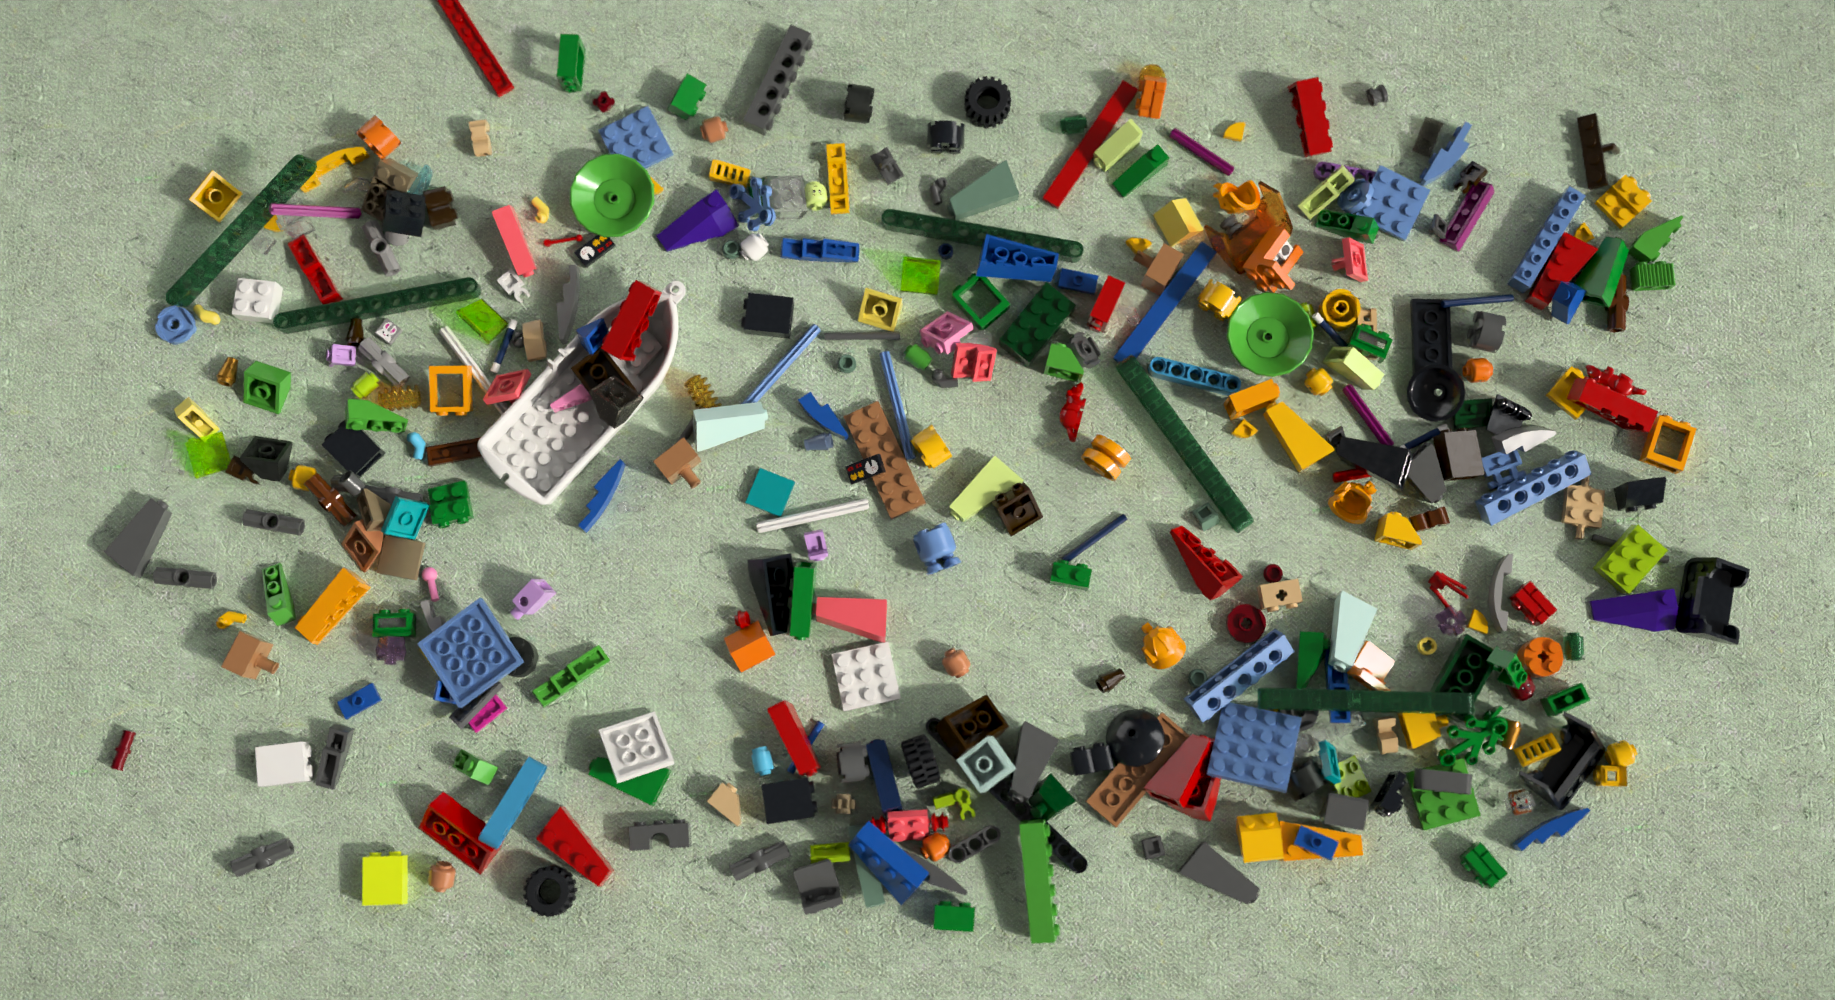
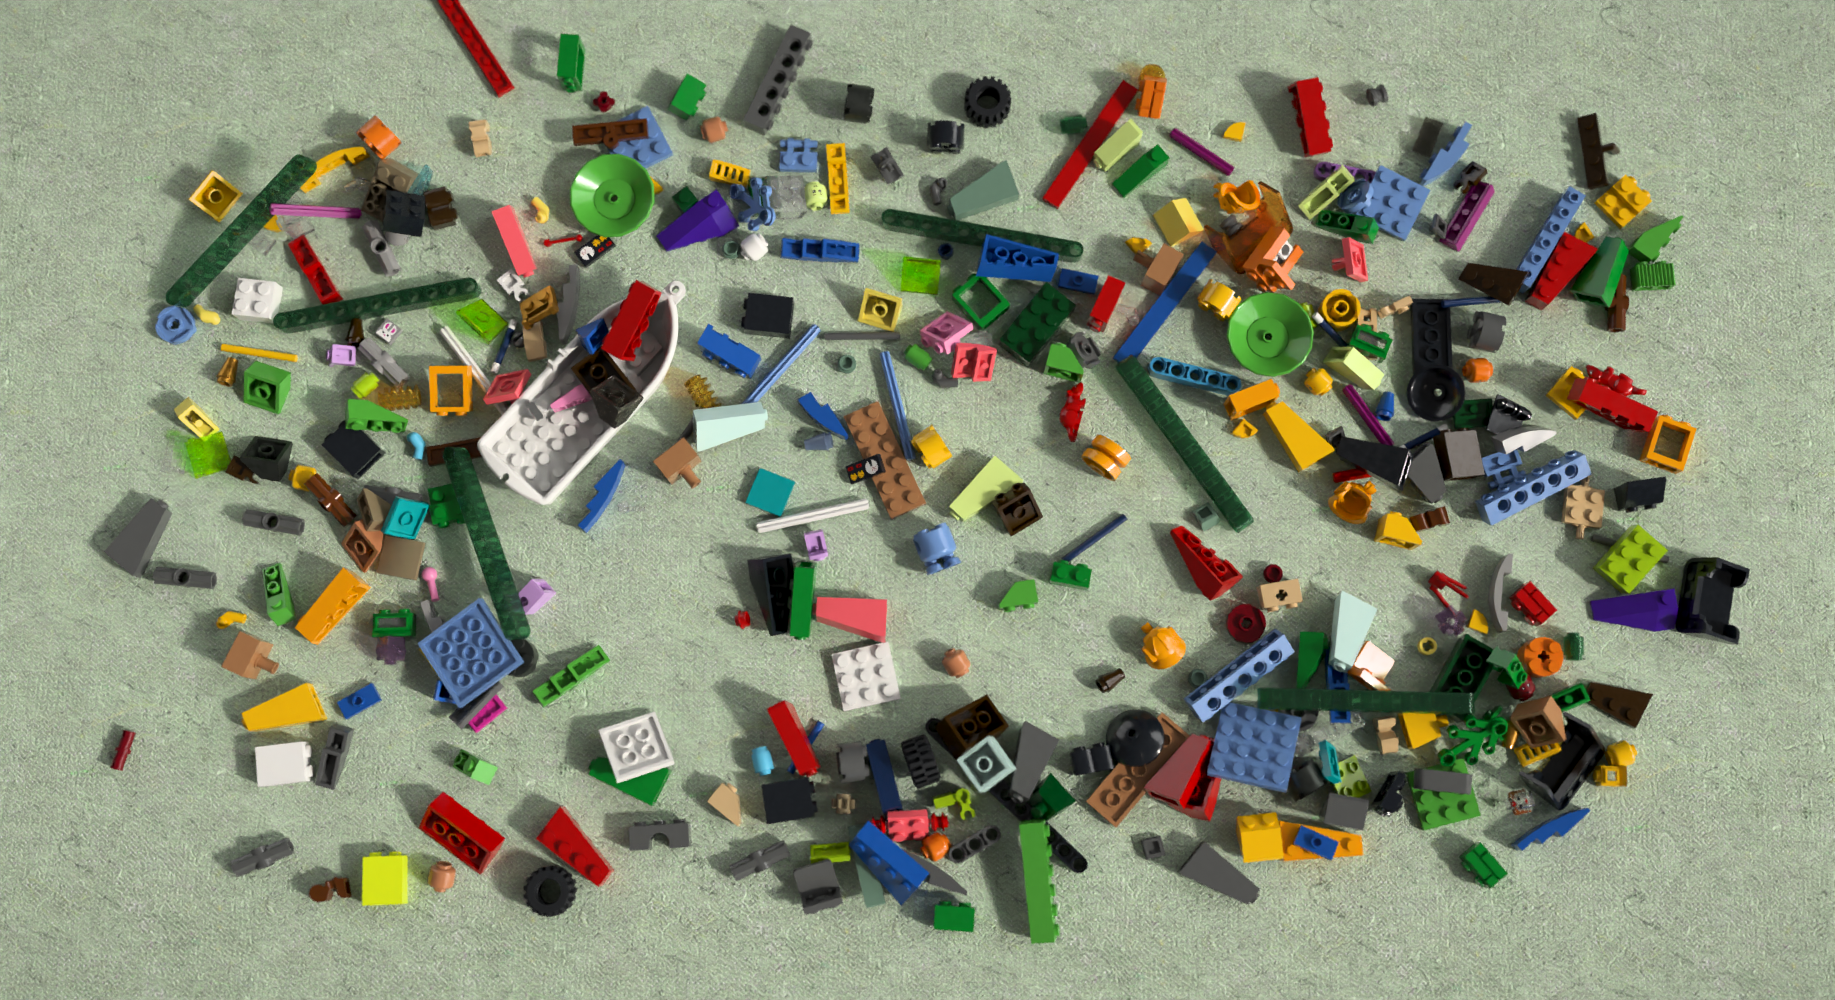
dark grey piece [330,471,365,496] -> none
dark azure beam [479,757,547,850] -> none
orange slope [724,621,776,673] -> none
blue slope [1551,281,1587,325] -> none
none -> yellow bar [221,344,298,362]
none -> yellow slope [241,683,327,732]
none -> reddish brown leg [309,876,352,902]
none -> clear green beam [443,447,530,640]
none -> pearl gold plate [519,285,559,330]
none -> dark grey tile [525,401,543,421]
none -> reddish brown hinge [572,118,649,149]
none -> dark green brick [672,186,698,214]
none -> blue wedge [697,323,762,379]
none -> medium blue plate [779,138,818,173]
none -> bright green slope [999,579,1038,612]
none -> blue cone [1375,391,1394,421]
none -> tan plate [1377,296,1413,319]
none -> dark brown wing [1458,263,1529,306]
none -> medium nougat slope [1510,696,1566,748]
none -> dark brown wing [1586,682,1653,729]

